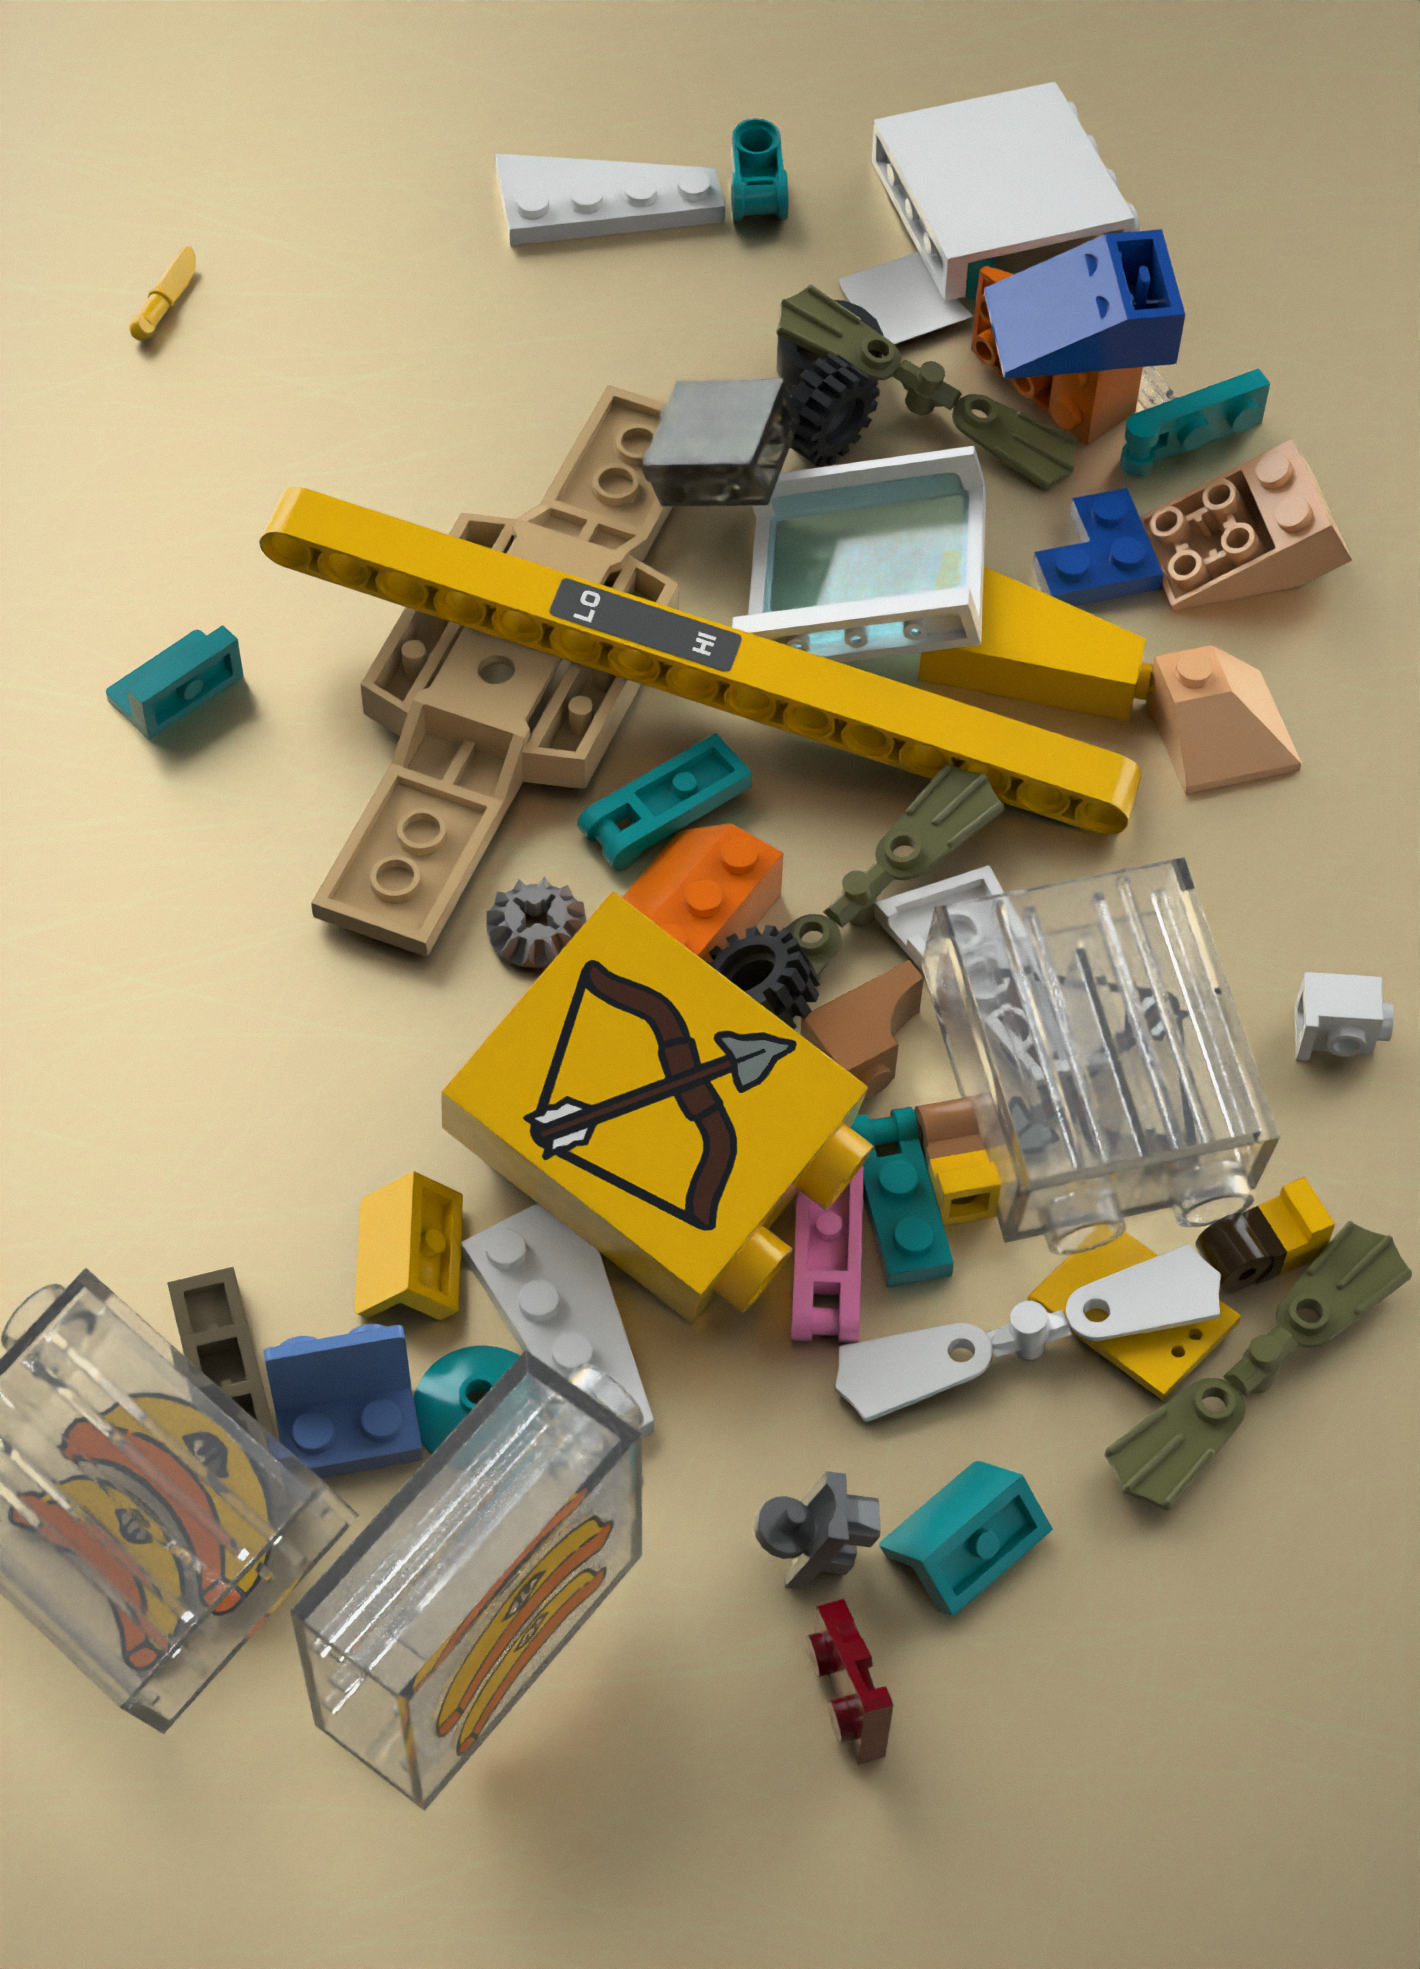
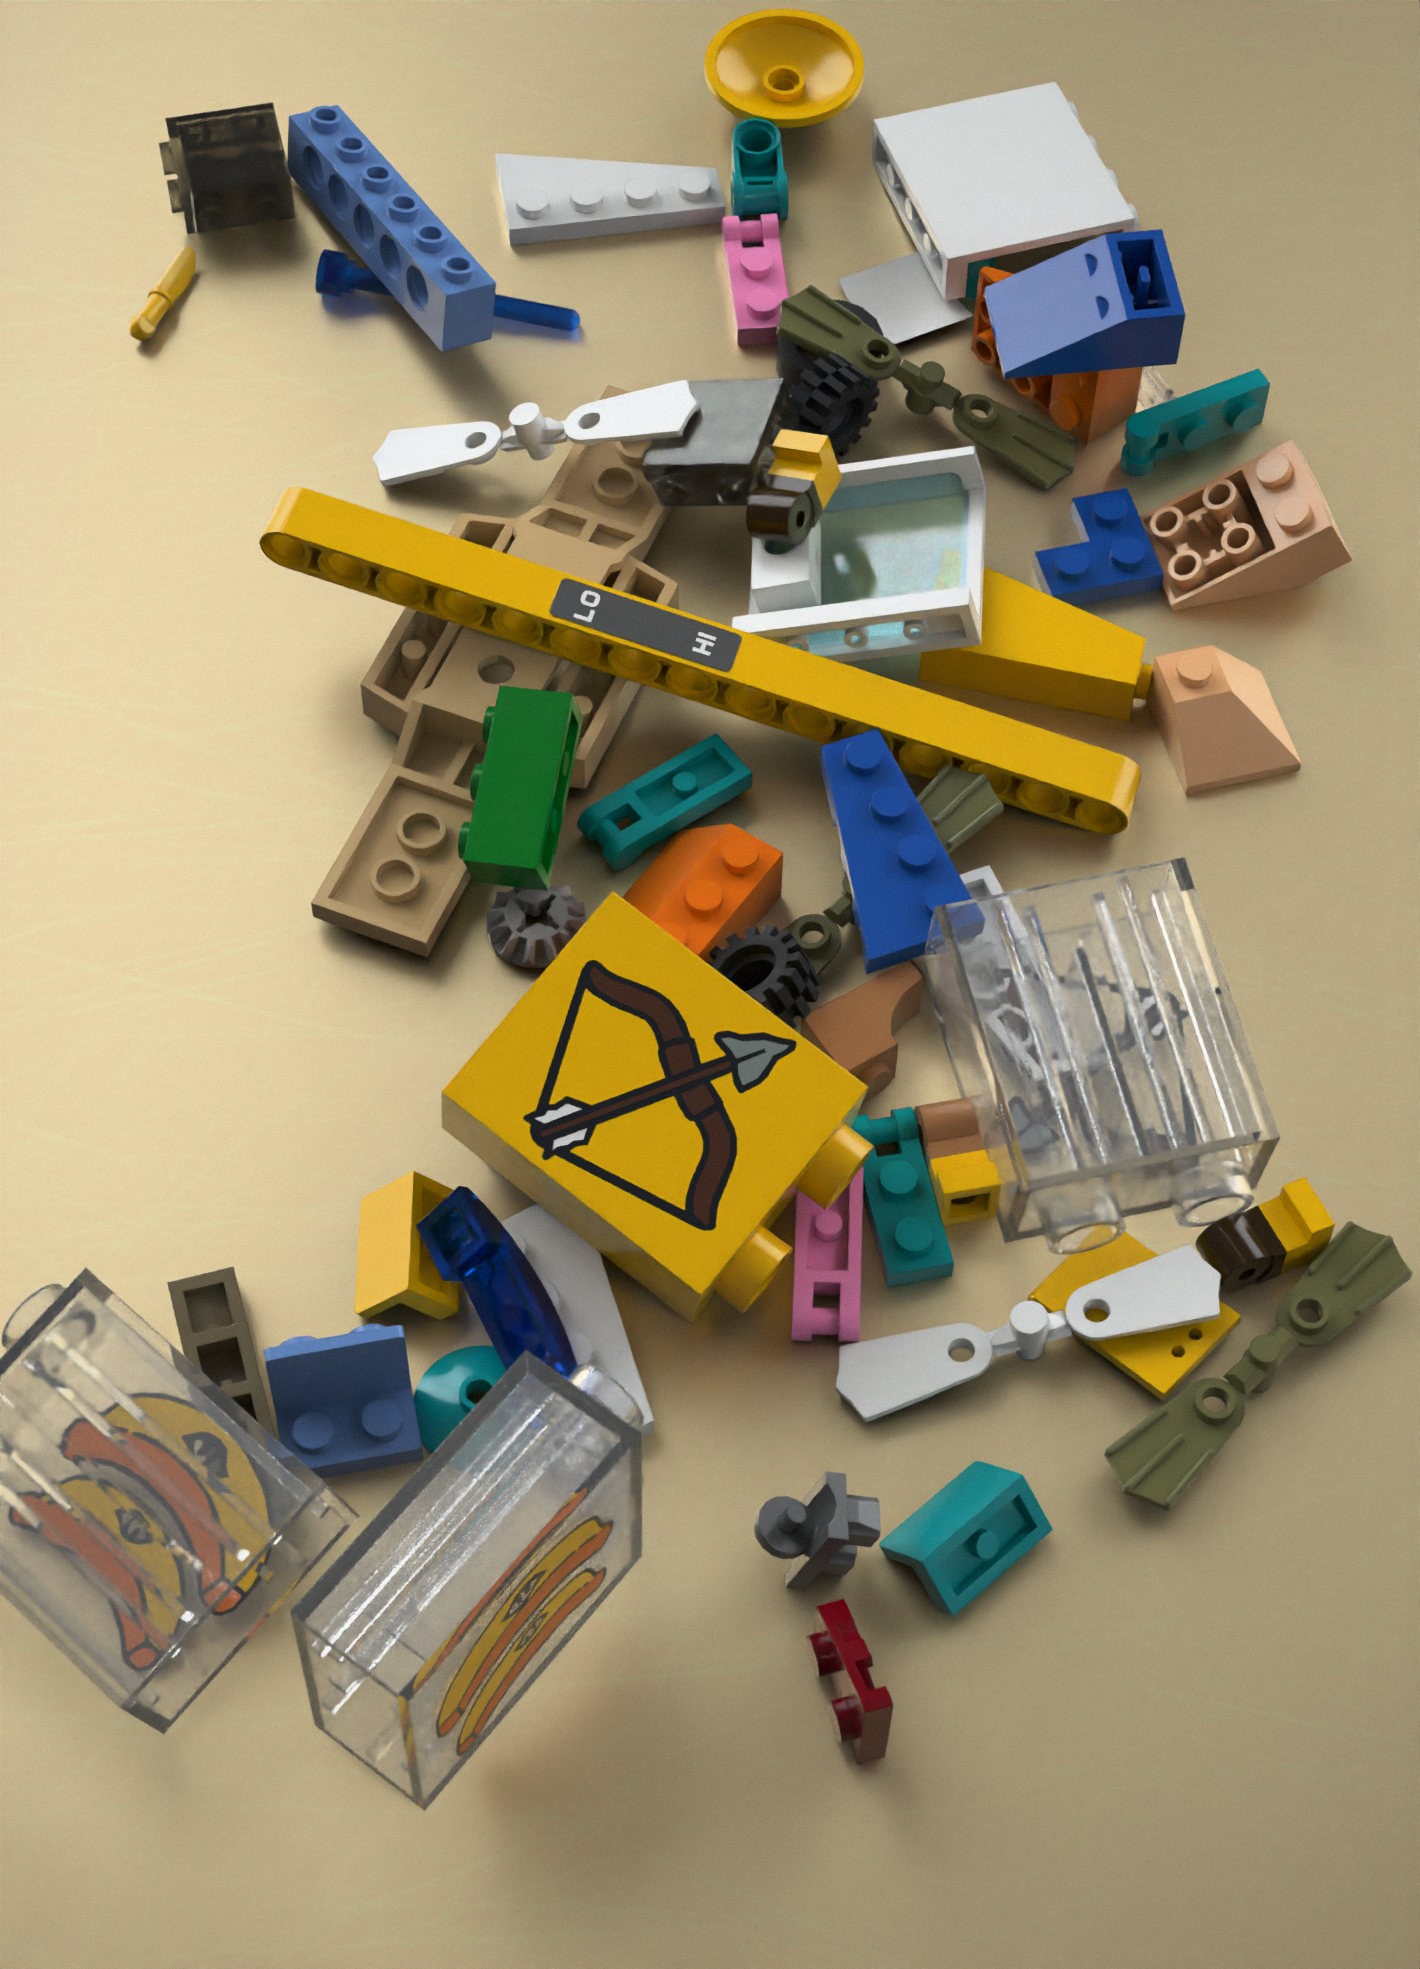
teal panel [106,625,244,740] -> none
white brick [1295,972,1394,1061] -> none
none -> clear smoke brick [158,102,295,234]
none -> medium blue brick [287,105,496,352]
none -> clear blue piece [316,249,581,331]
none -> white piece [372,380,699,487]
none -> clear blue slope [416,1186,584,1453]
none -> green brick [458,685,583,891]
none -> yellow dish [704,9,865,129]
none -> bright pink plate [721,213,789,345]
none -> leg [746,429,842,545]
none -> white piece [751,520,821,613]
none -> blue wing [819,729,985,974]

